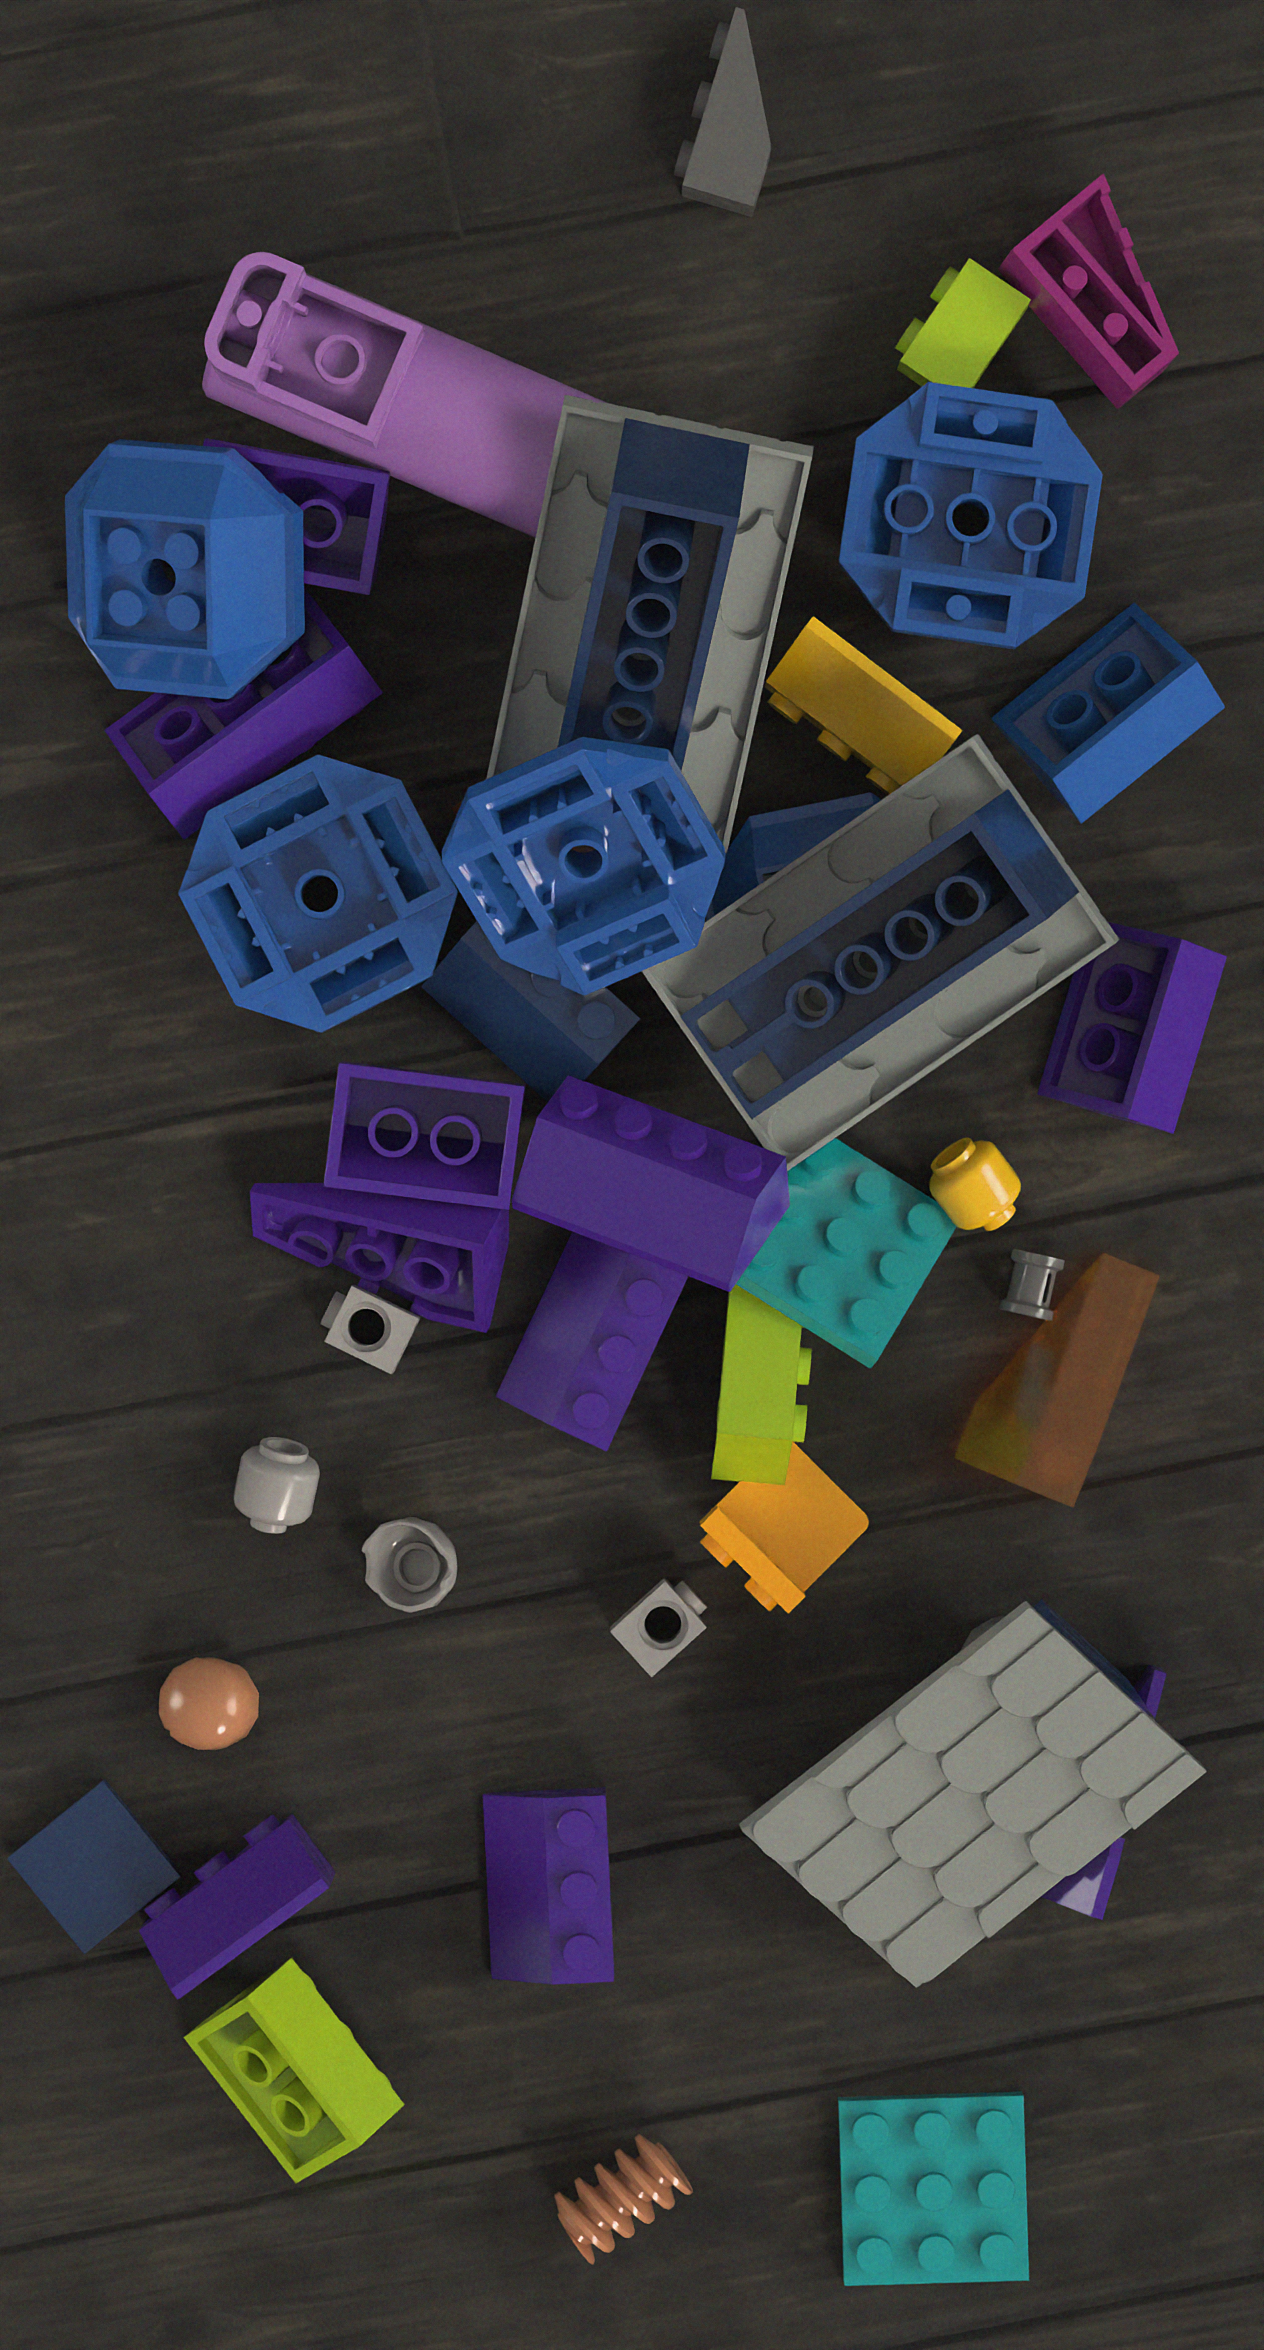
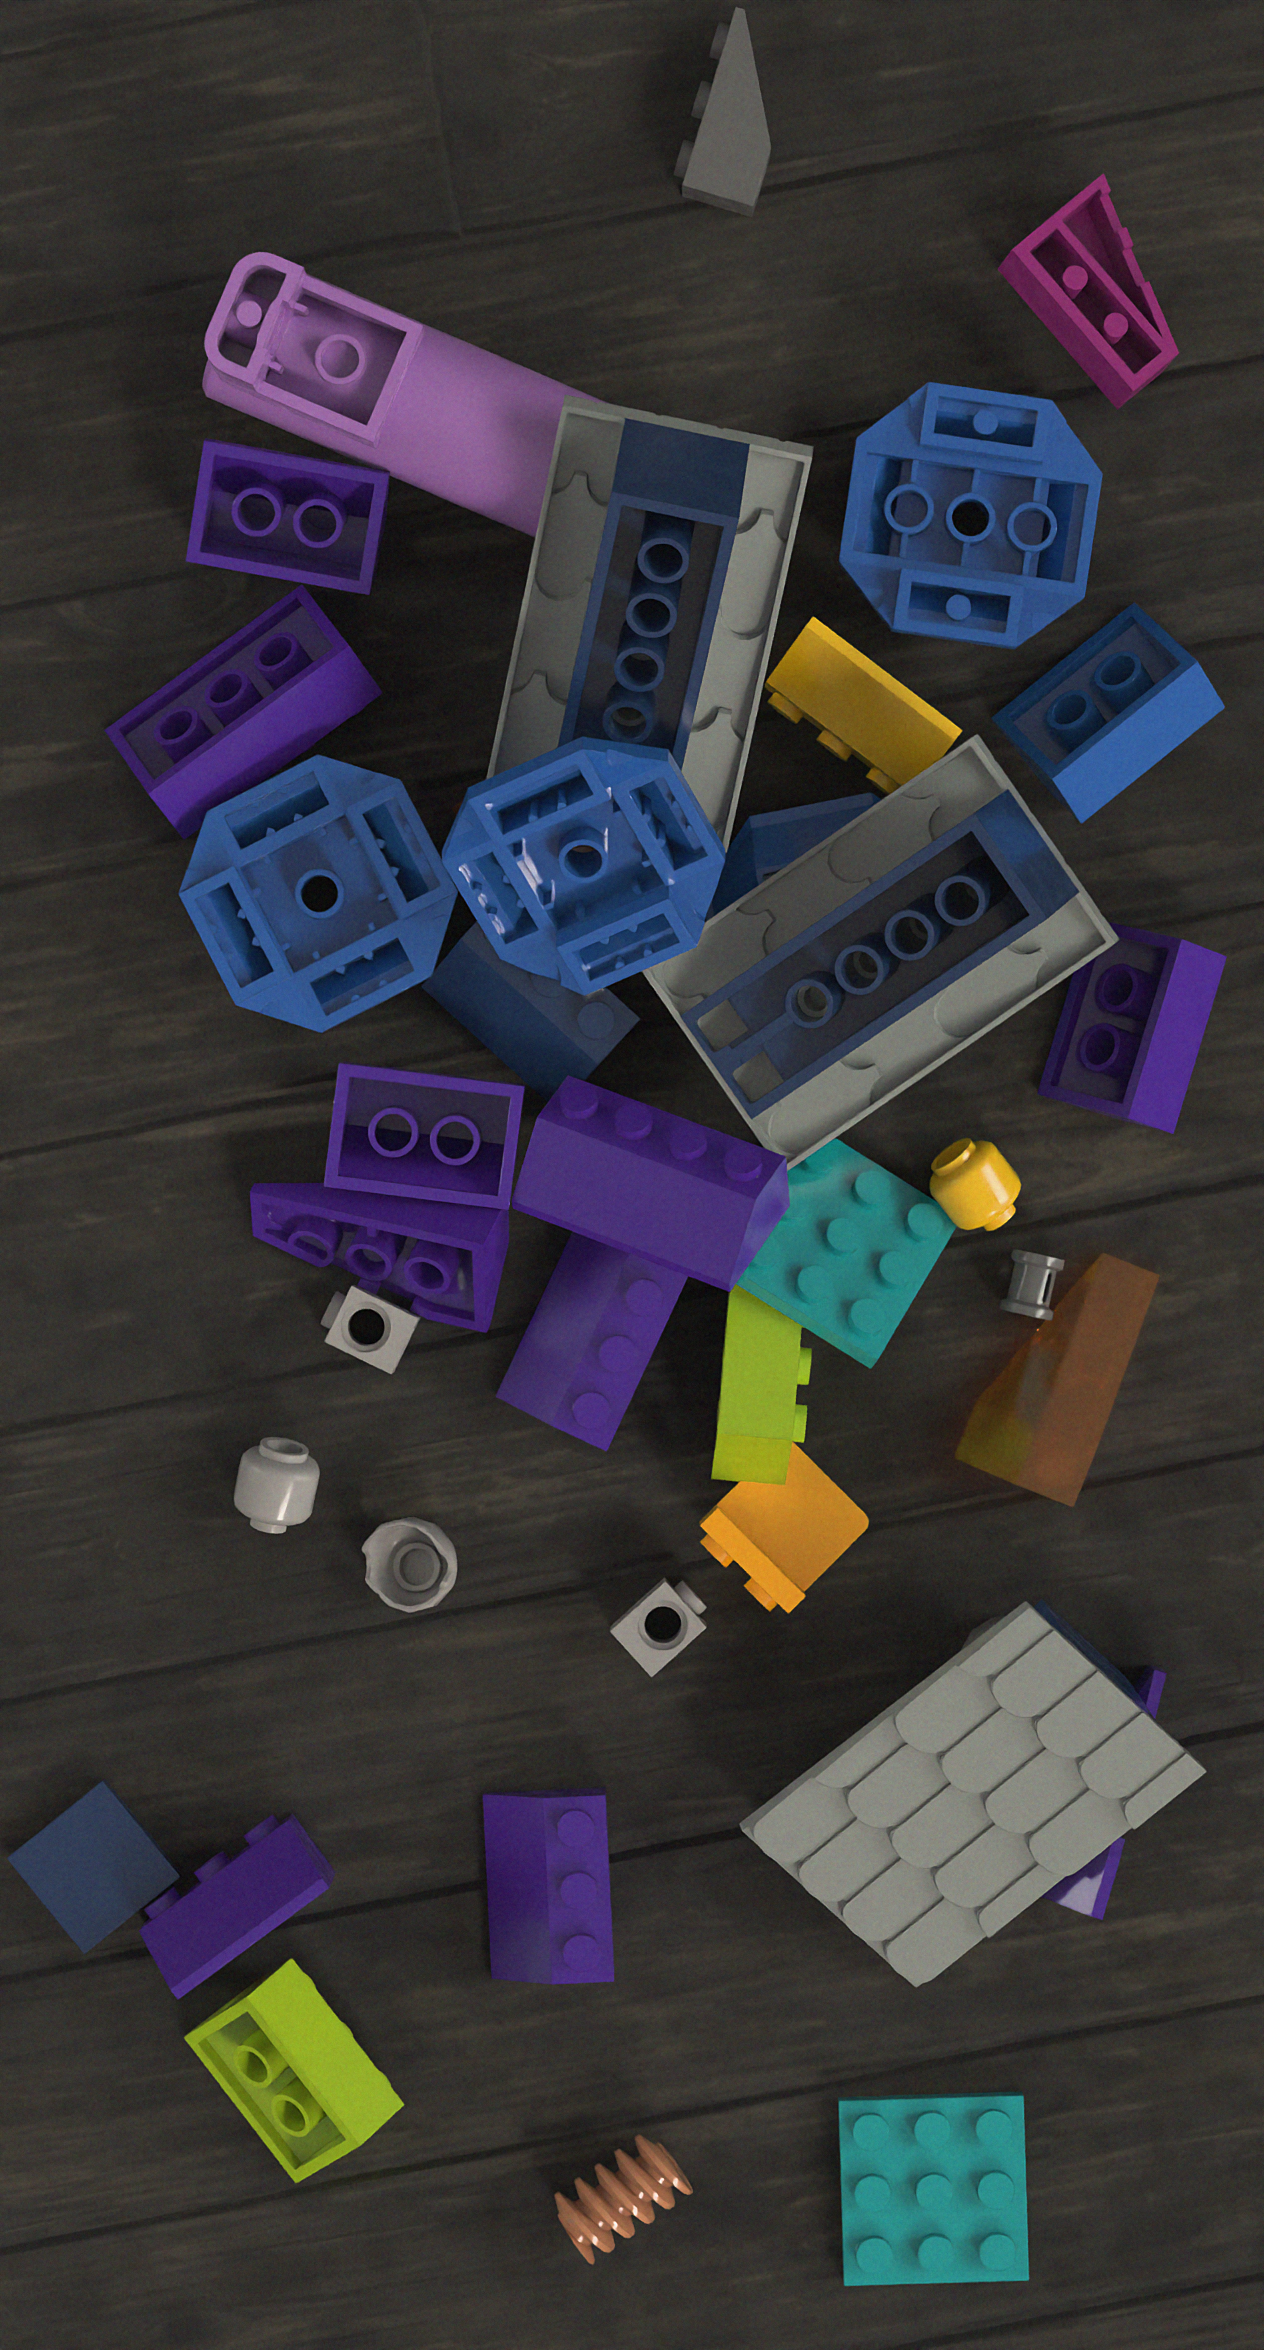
blue piece [65,439,305,699] -> none
nougat hair [158,1657,259,1750] -> none
lime brick [895,258,1031,388] -> none

